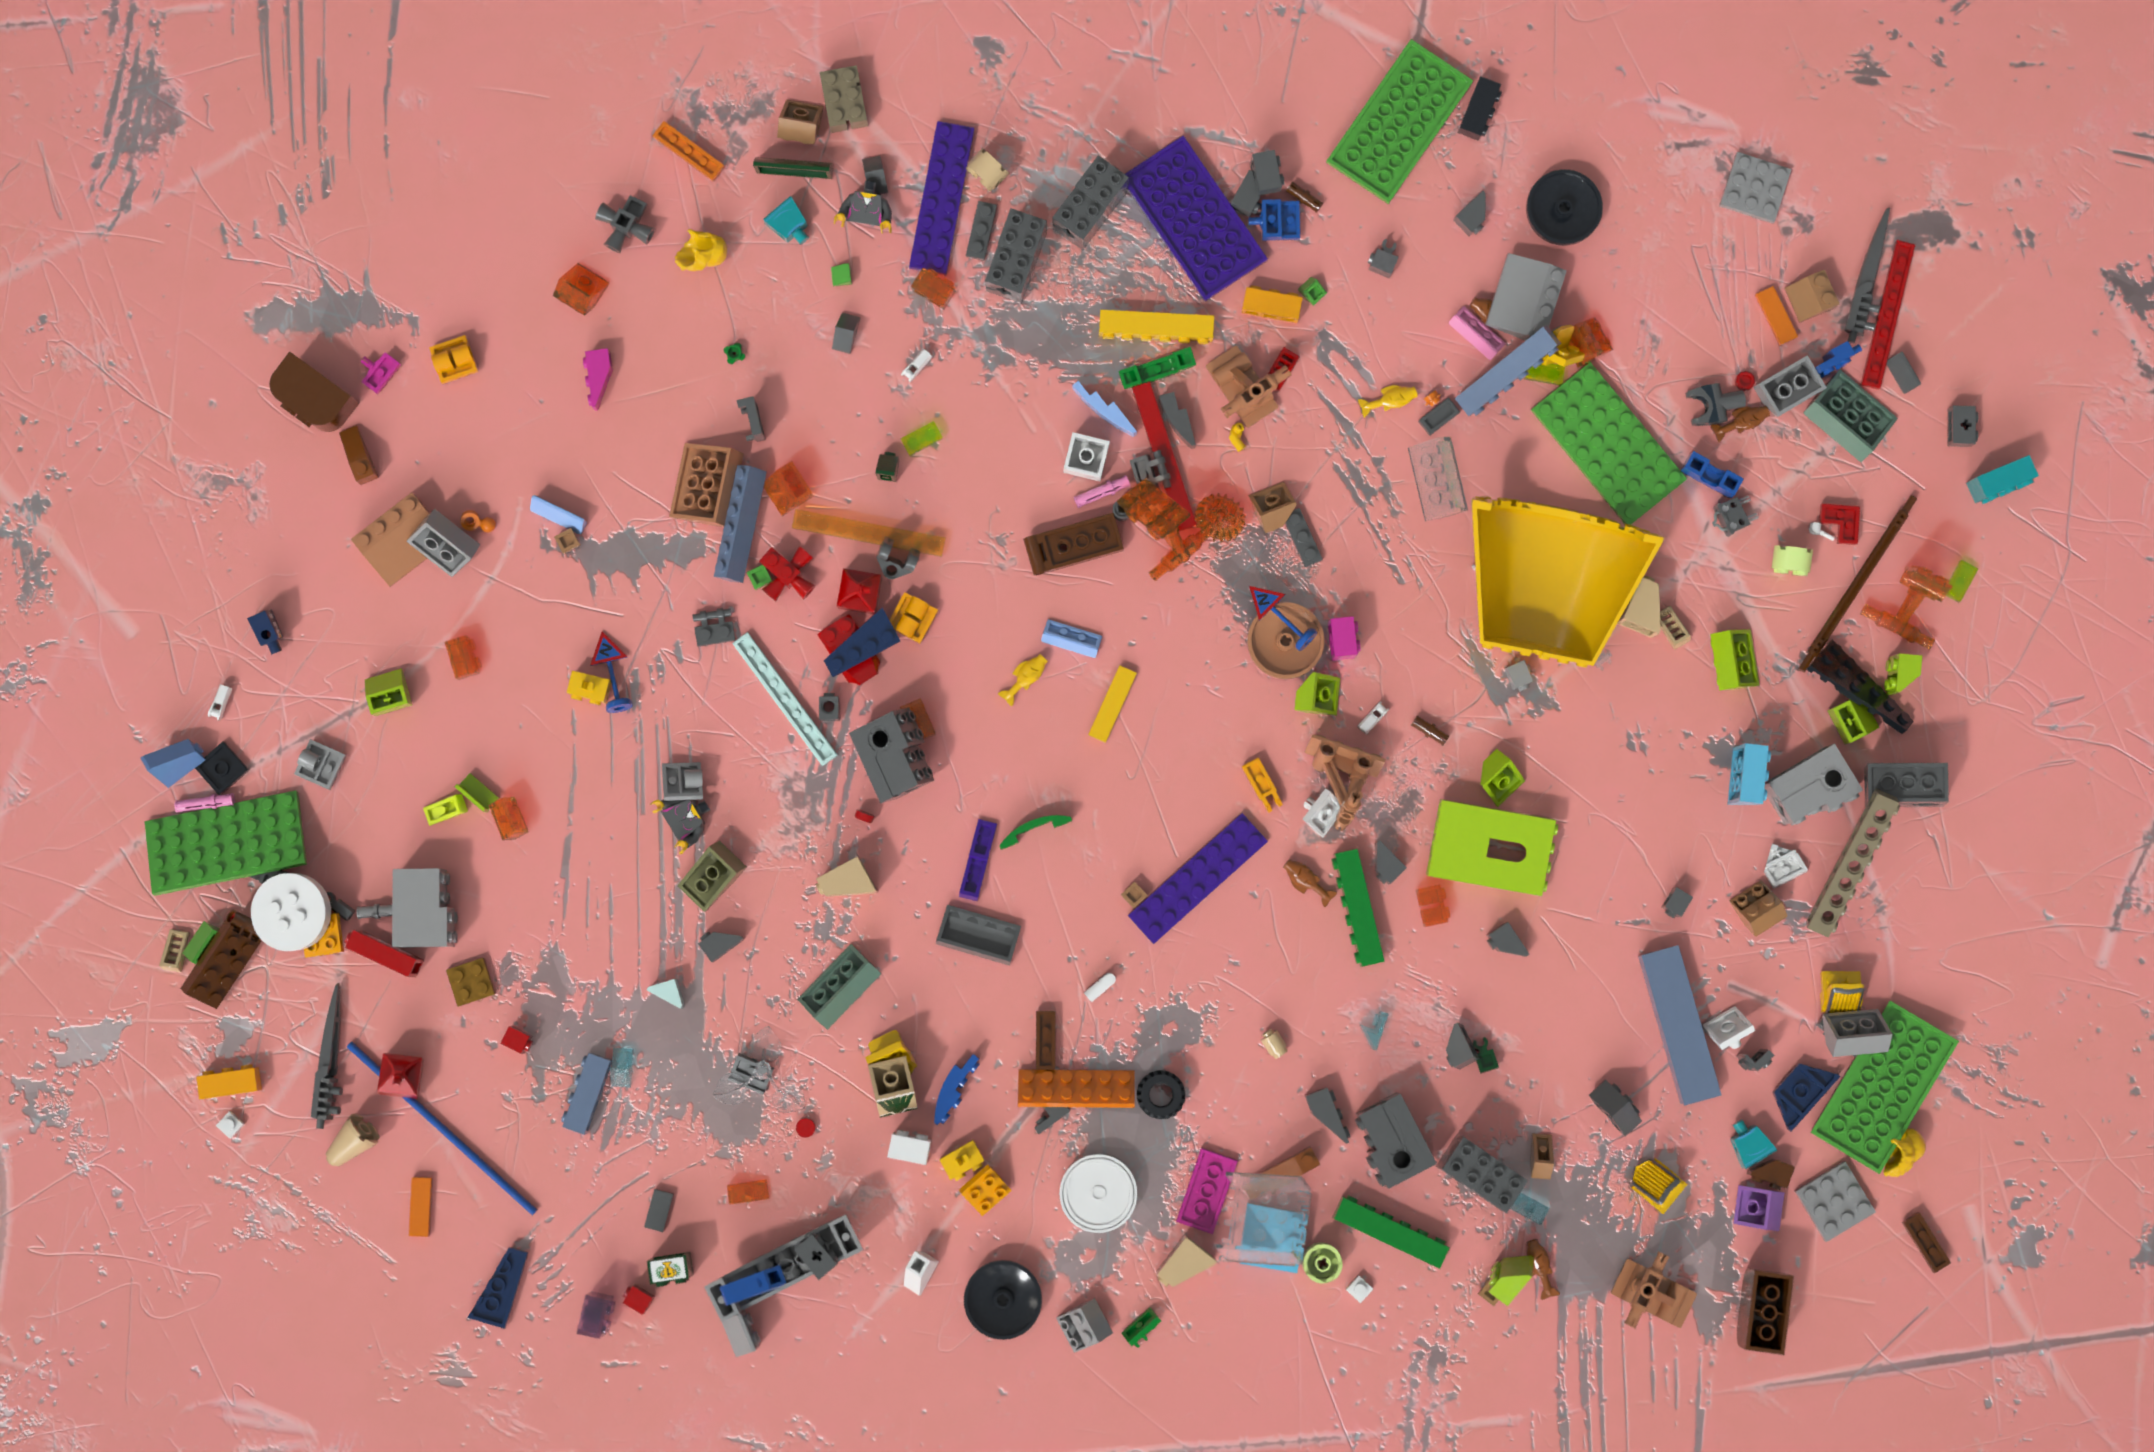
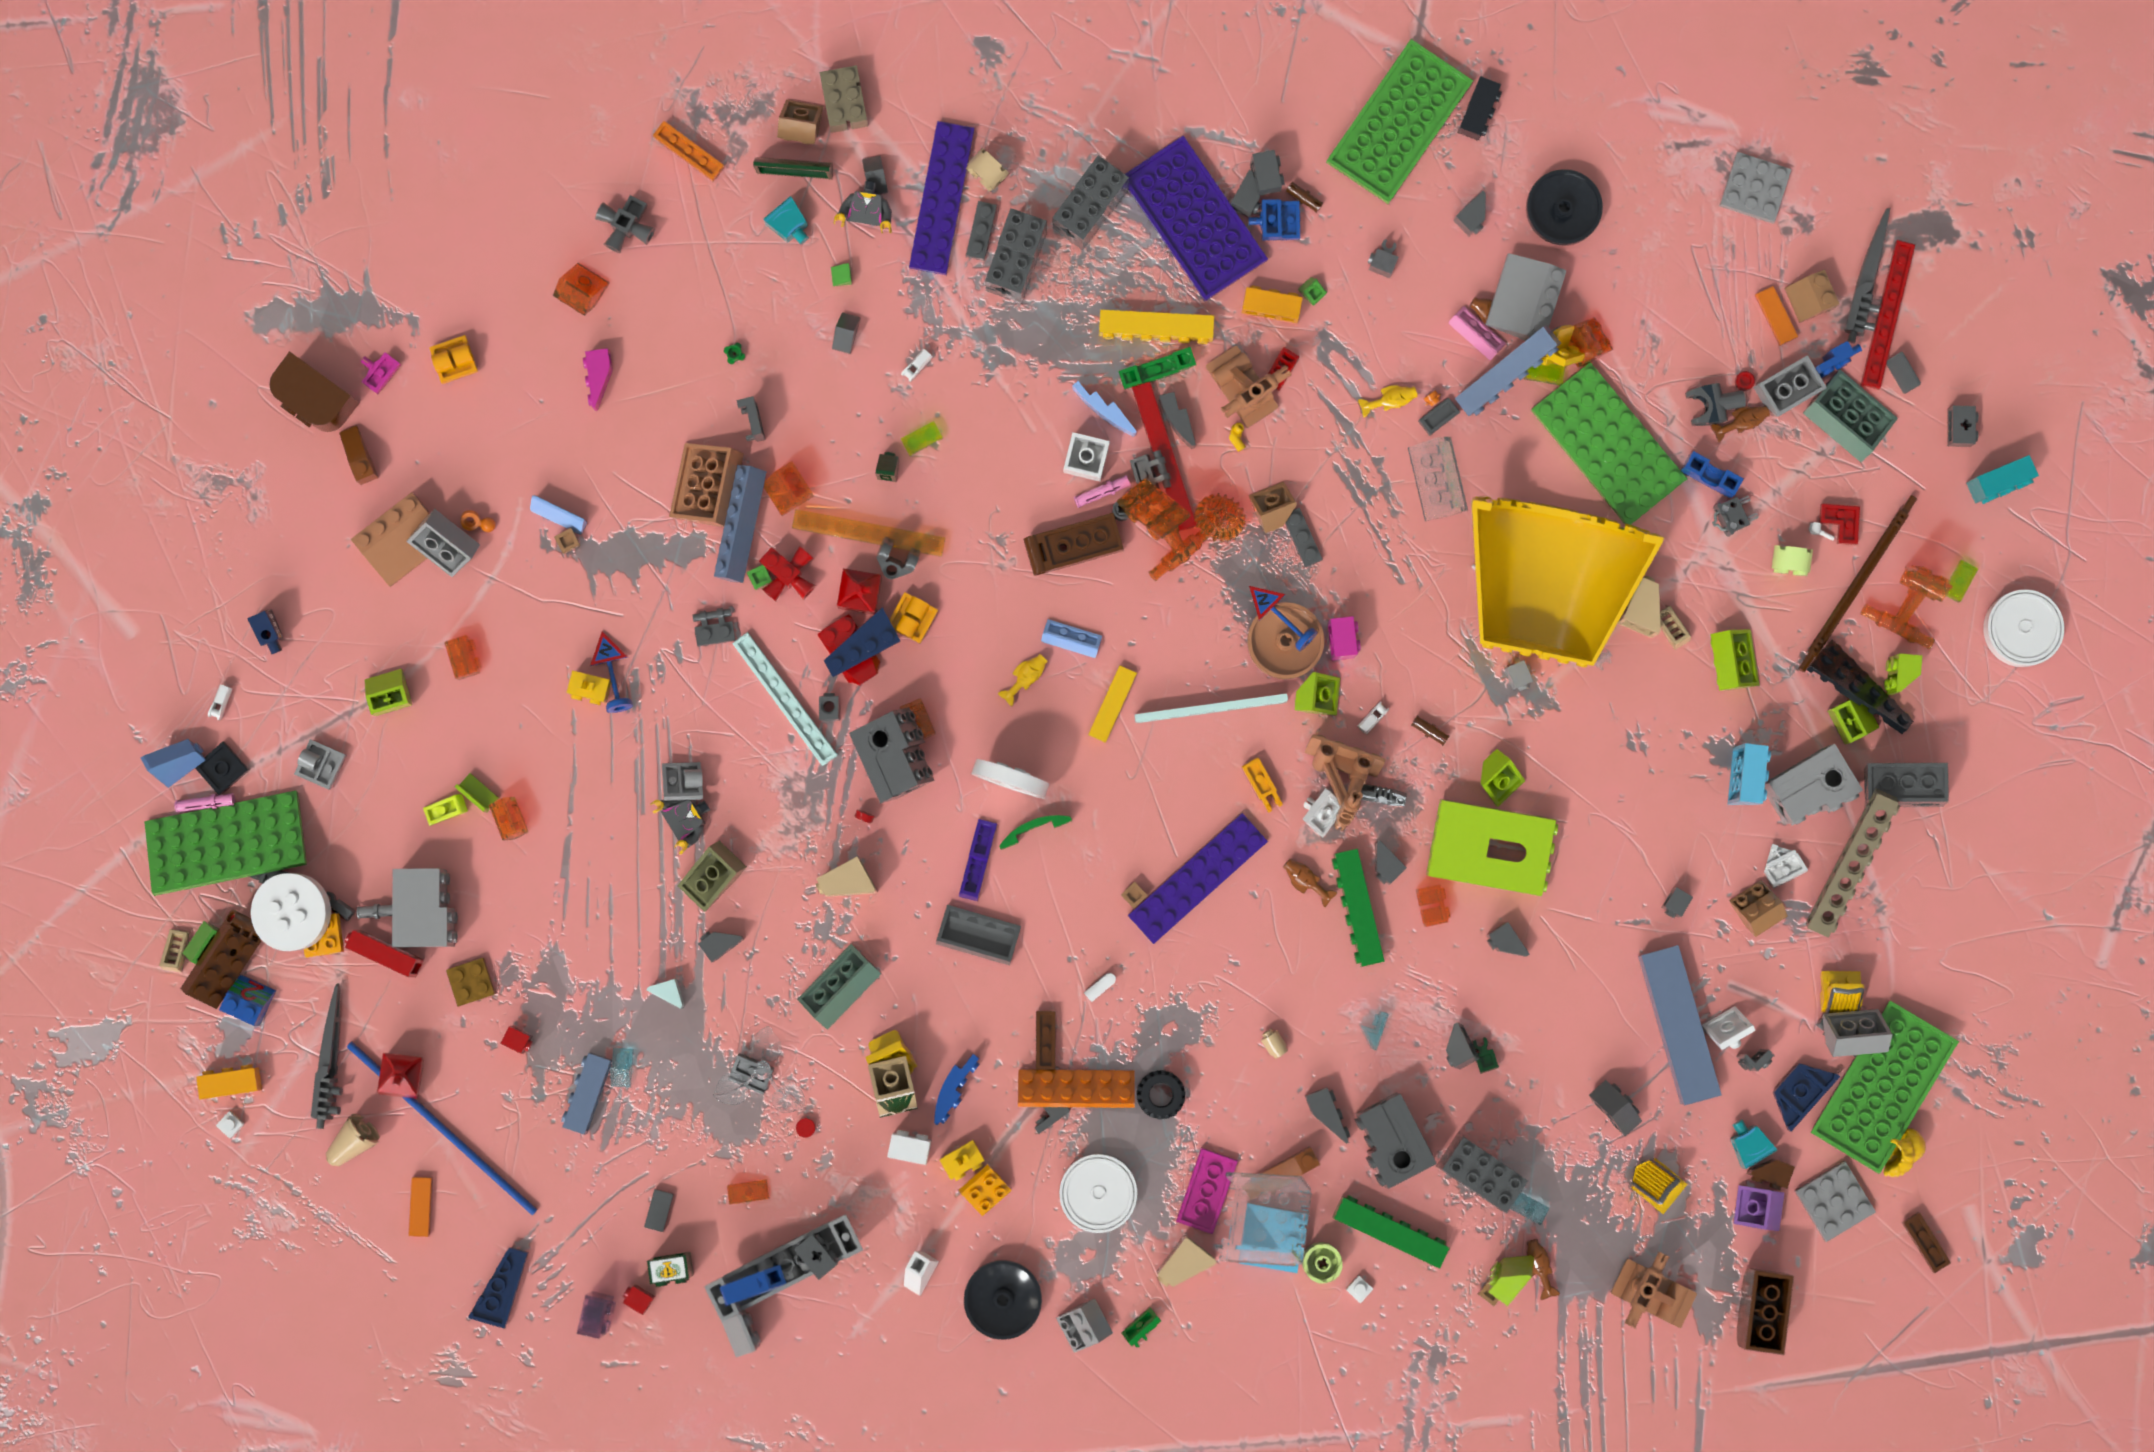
yellow hair [675,229,727,271] -> none
clear orange brick [911,268,956,310] -> none
medium nougat slope [1530,1133,1554,1179] -> none
none -> blue slope [219,975,276,1026]
none -> white brick [971,759,1049,799]
none -> light aqua tile [1134,693,1288,723]
none -> dark grey hinge [1361,784,1407,806]
none -> white brick [1983,589,2064,667]

